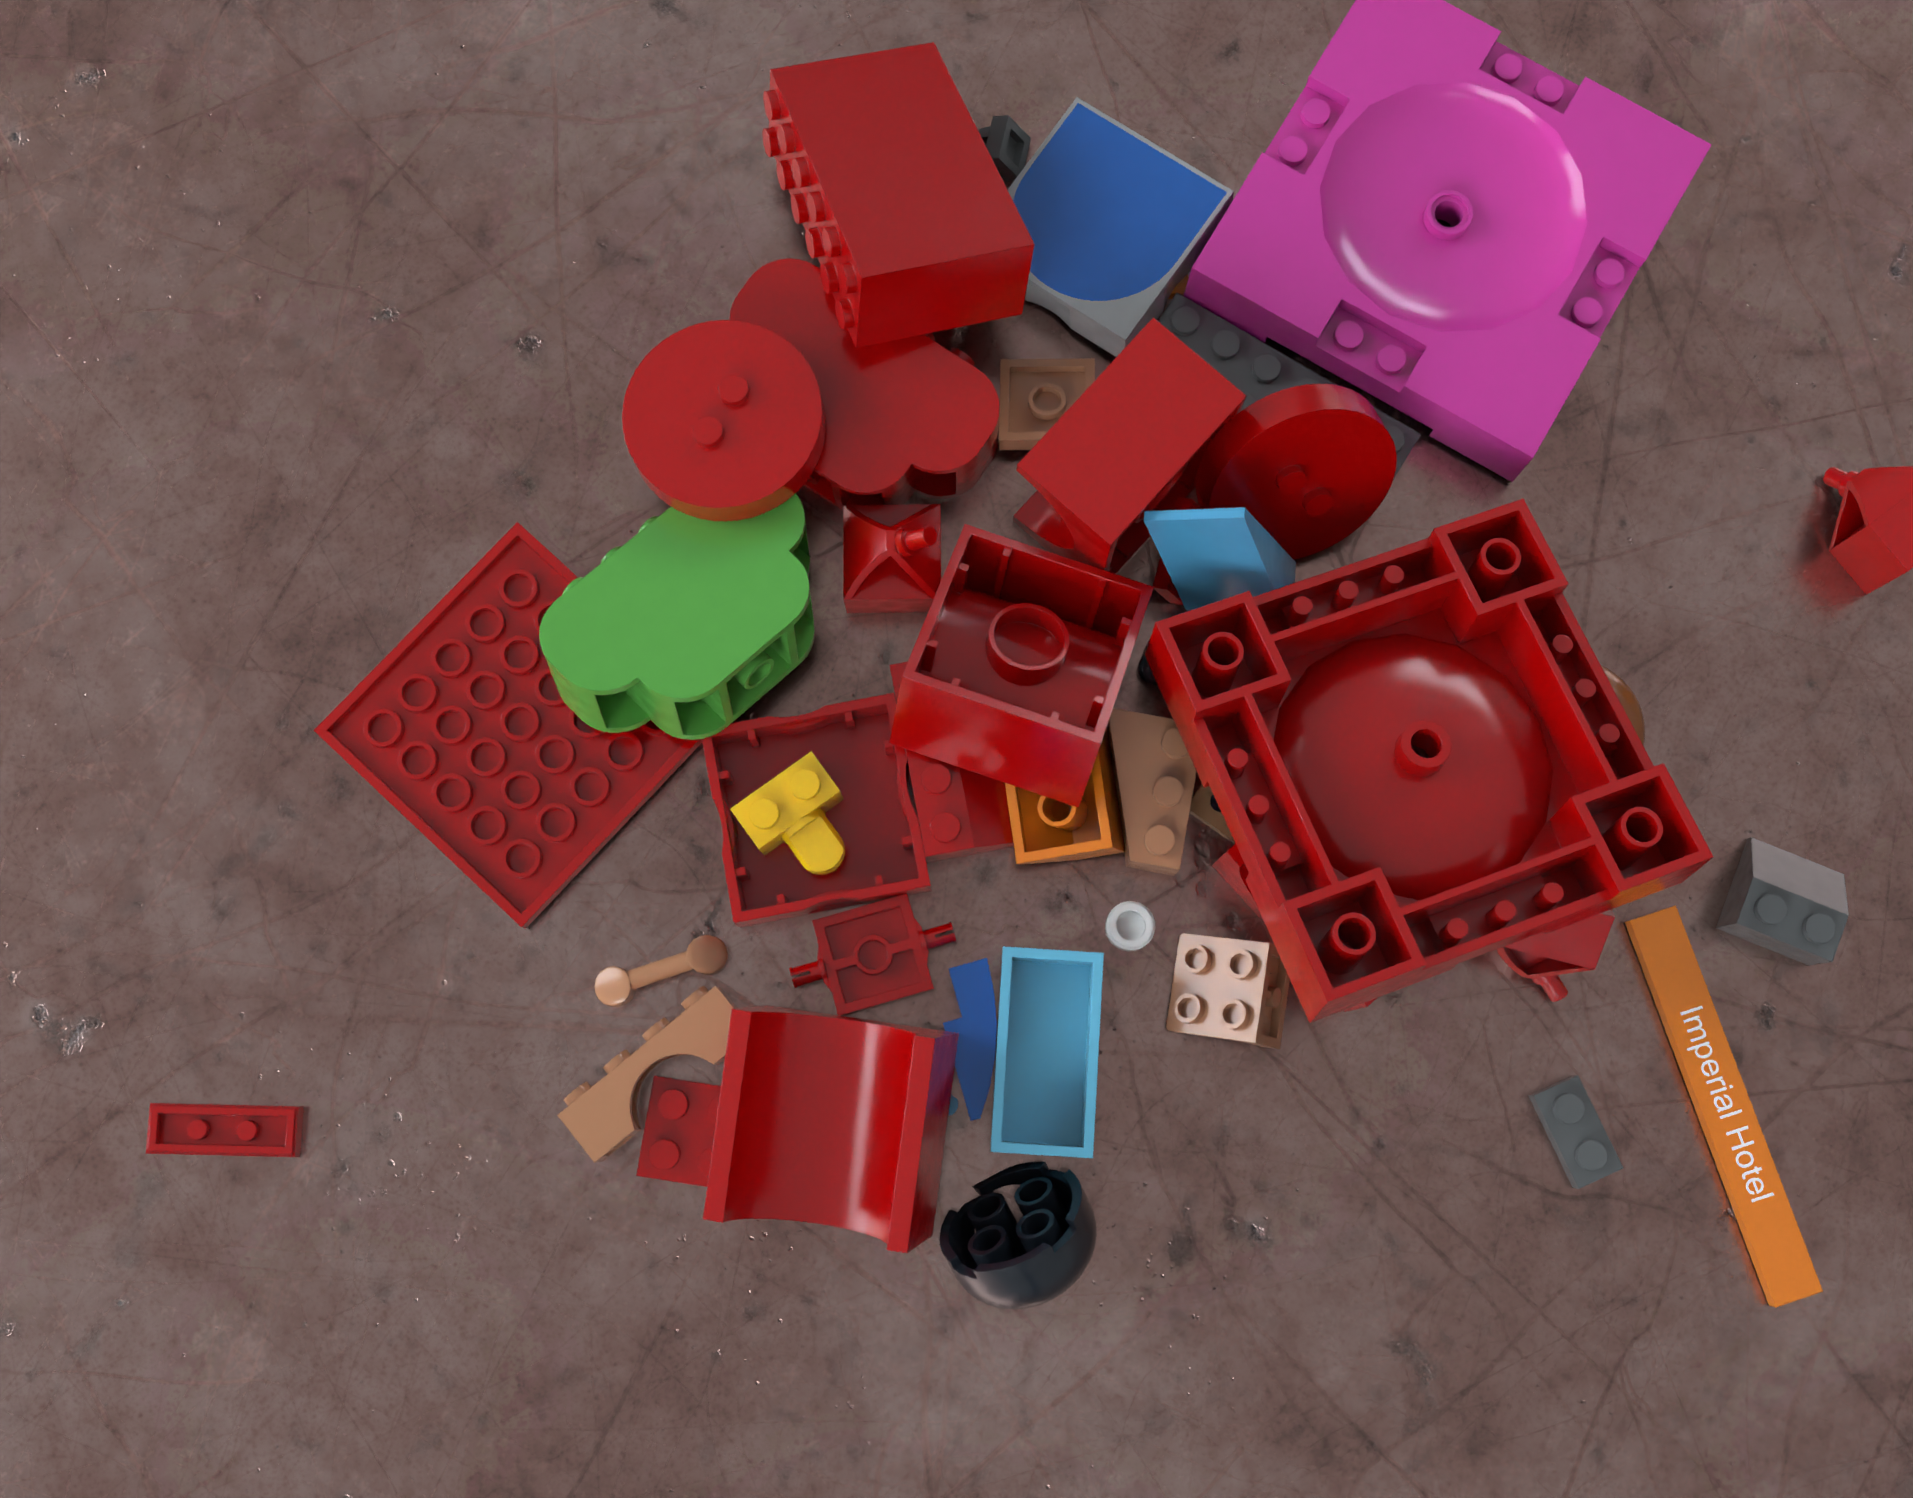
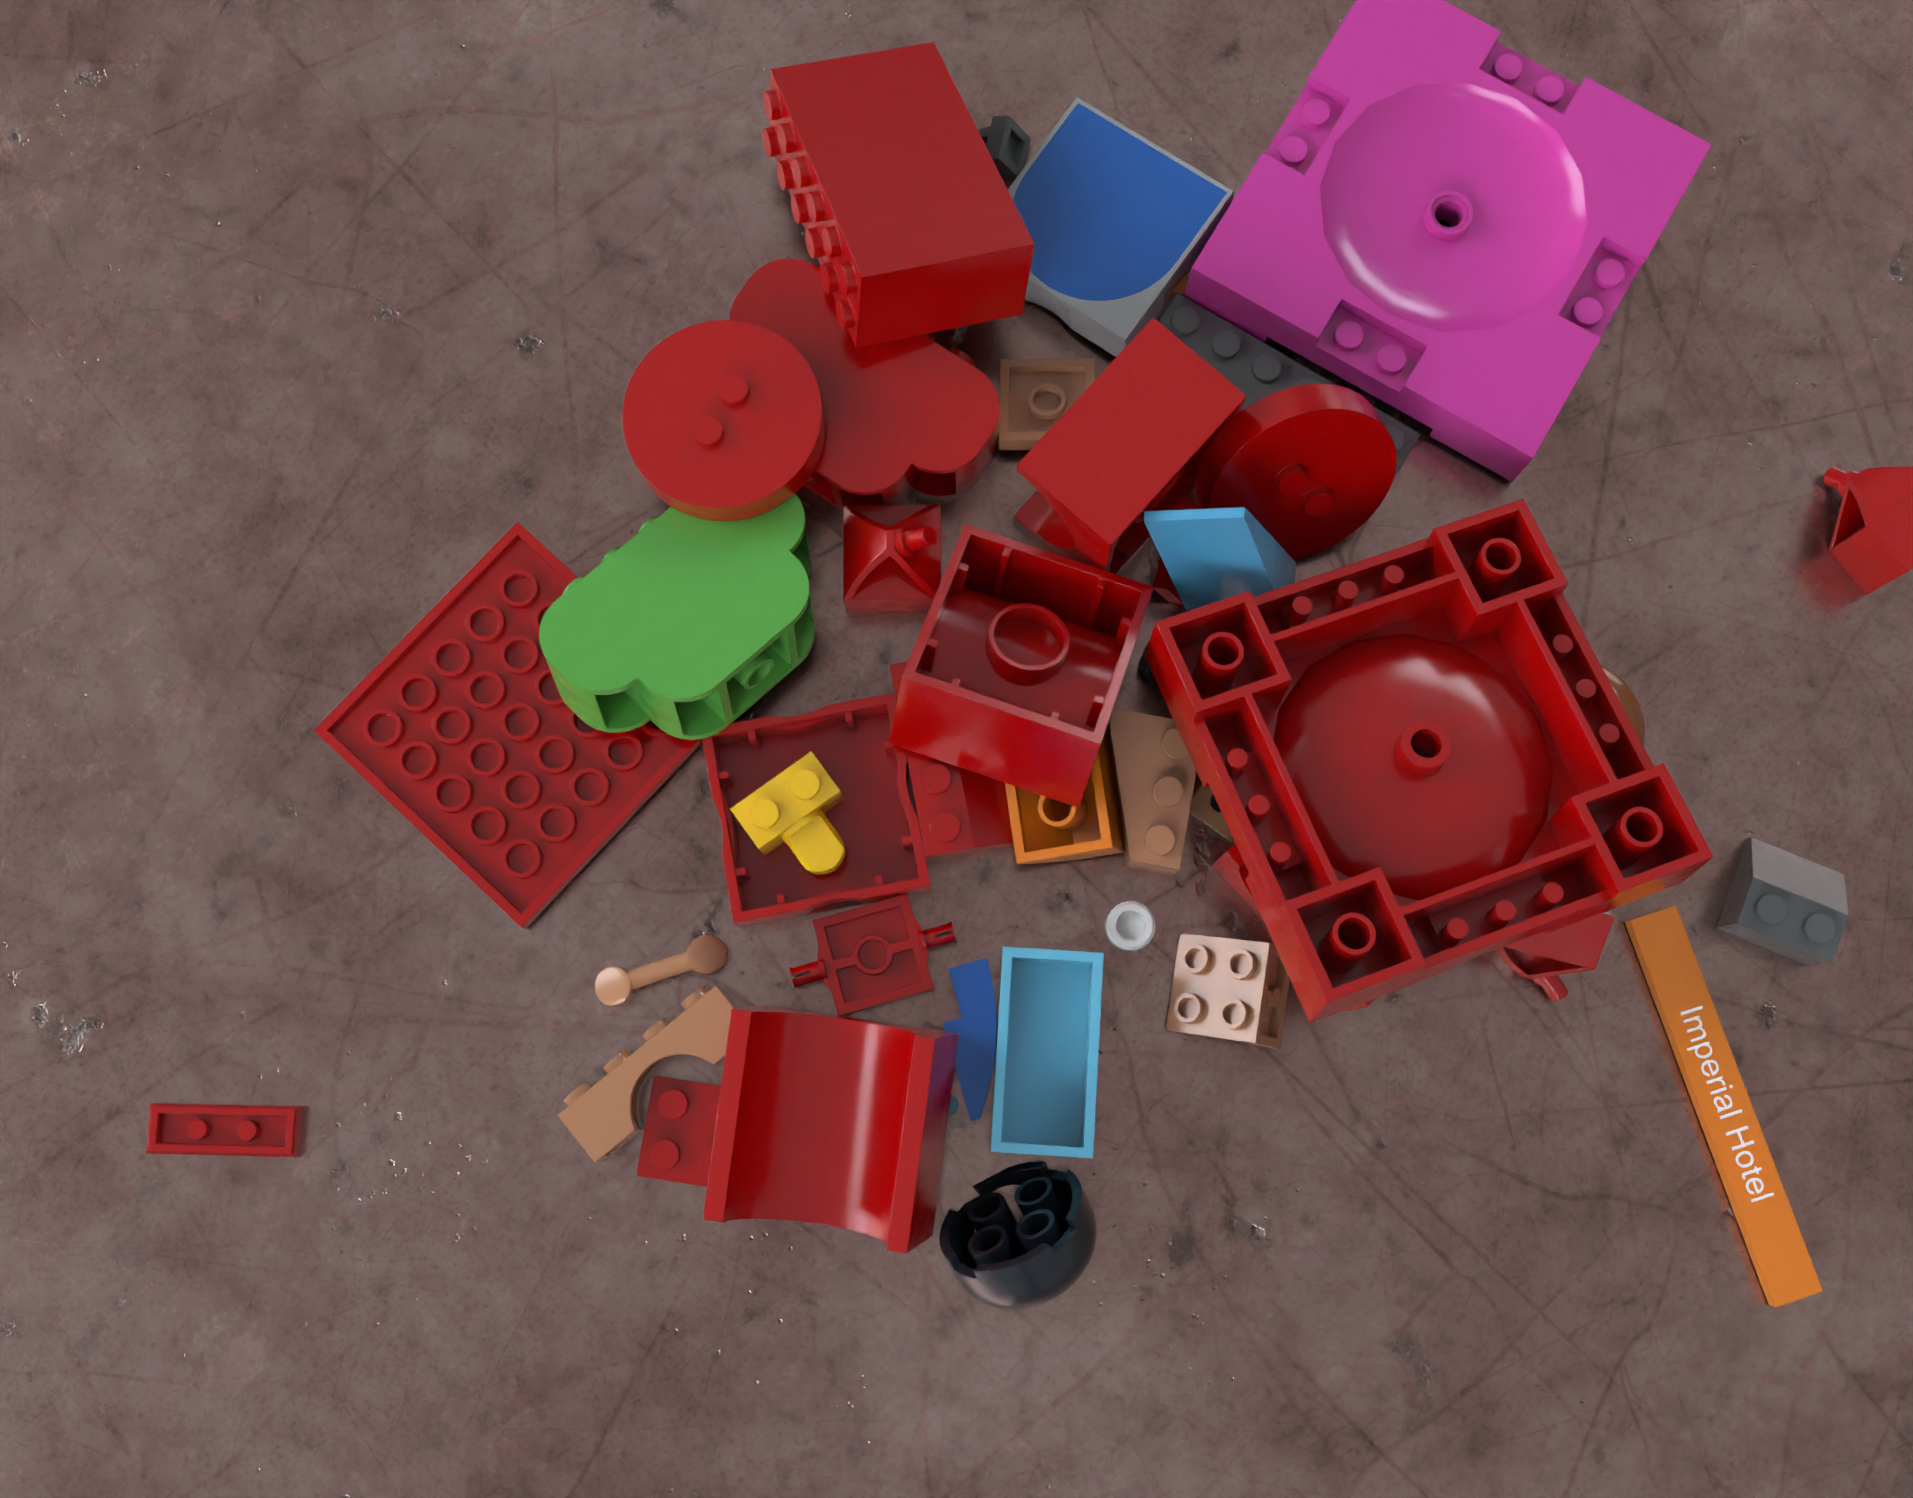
dark grey plate [1529,1075,1623,1189] -> none

